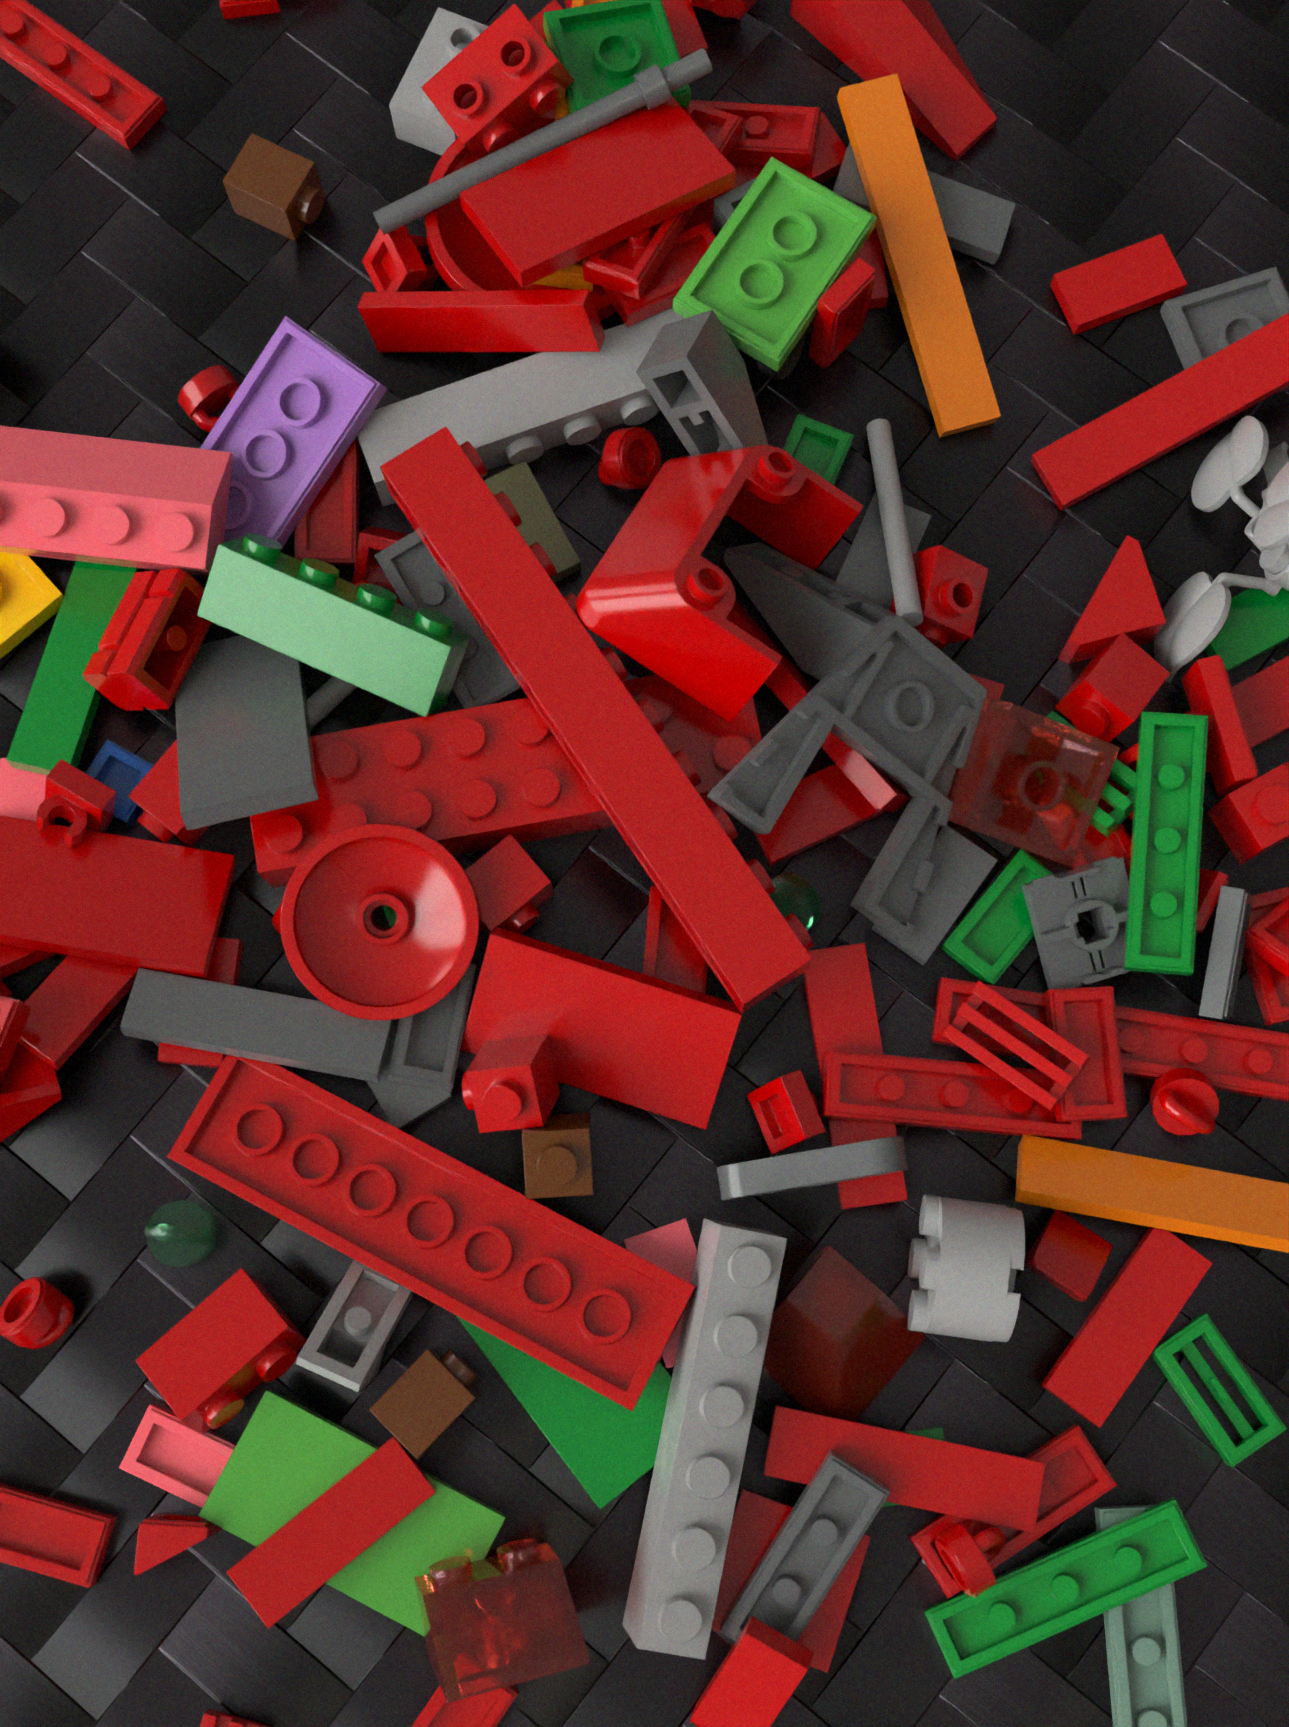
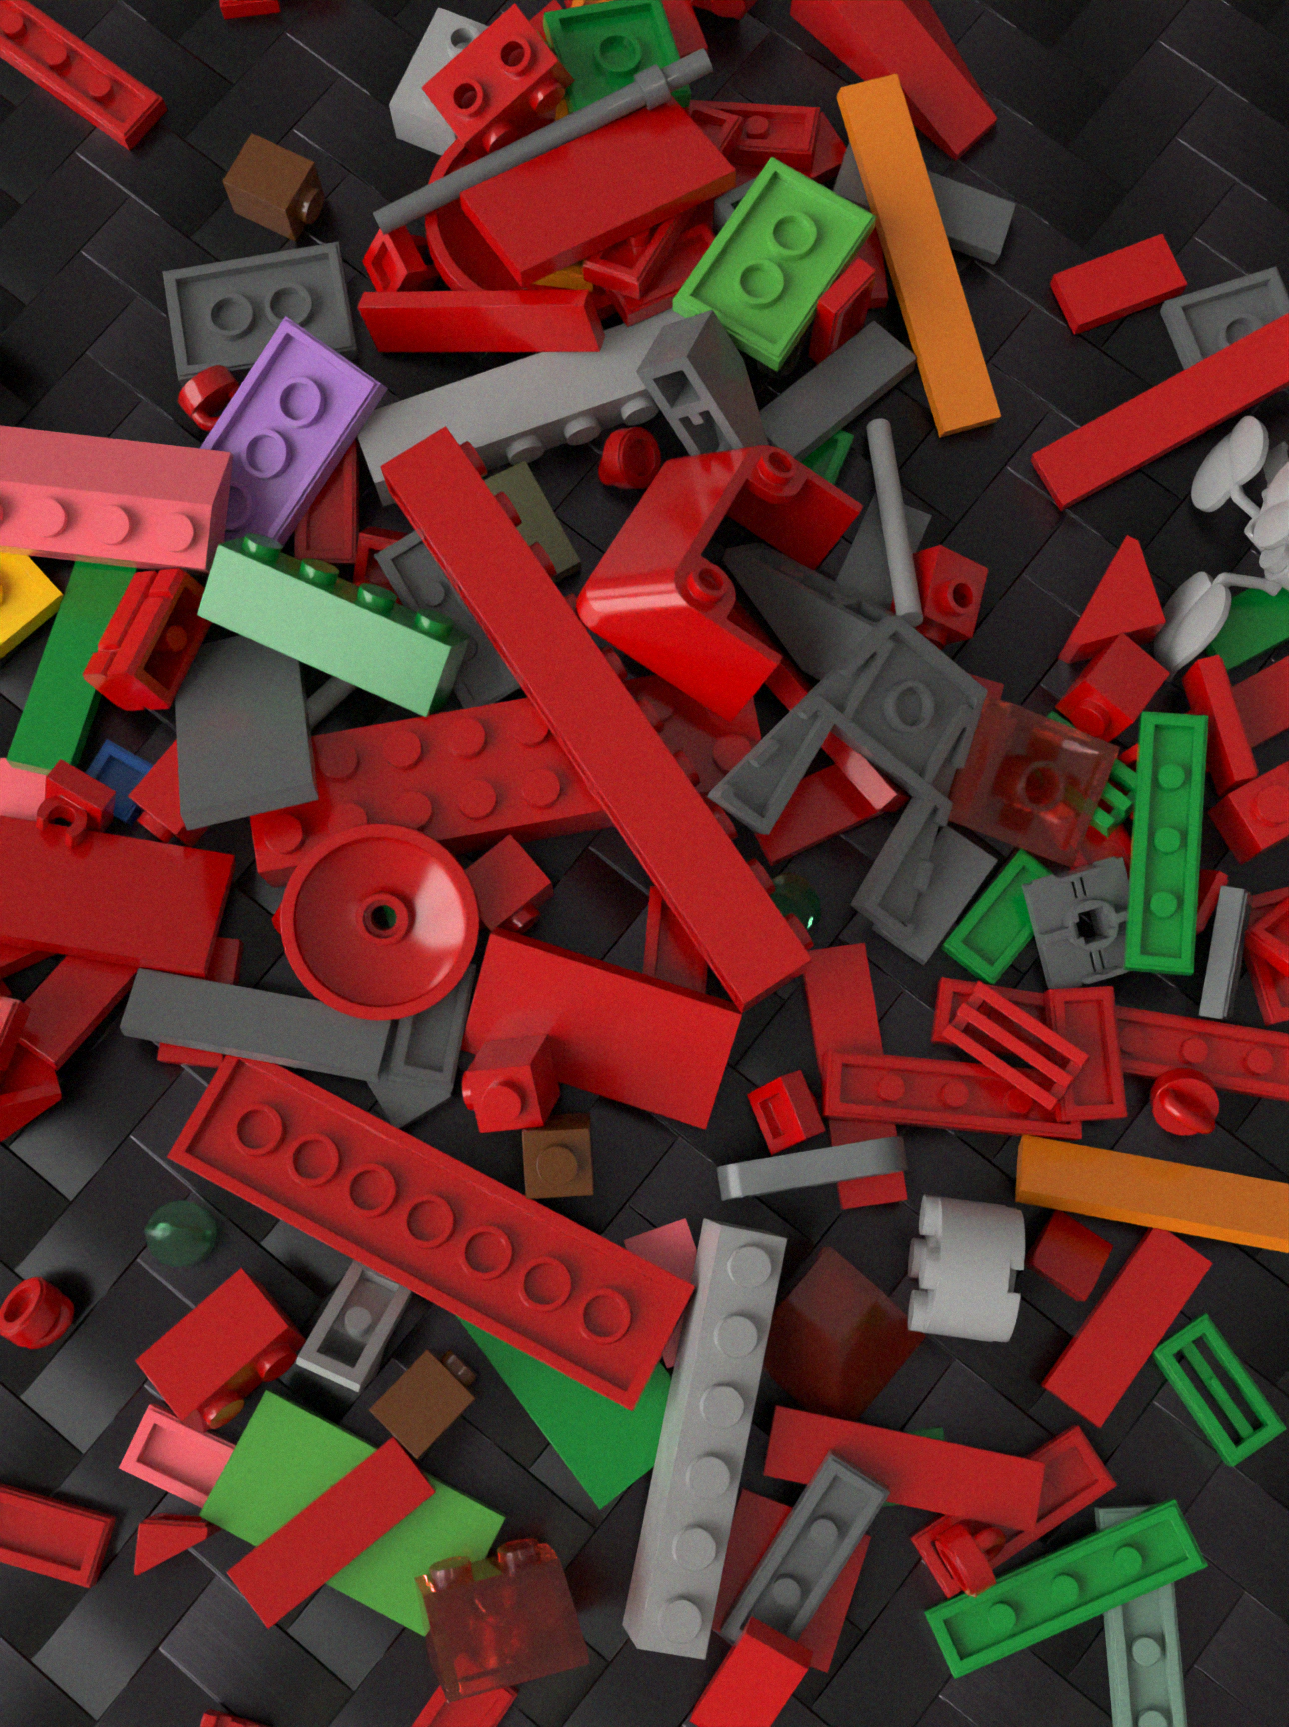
none -> dark grey tile [163,242,359,388]
none -> dark grey tile [759,321,917,462]

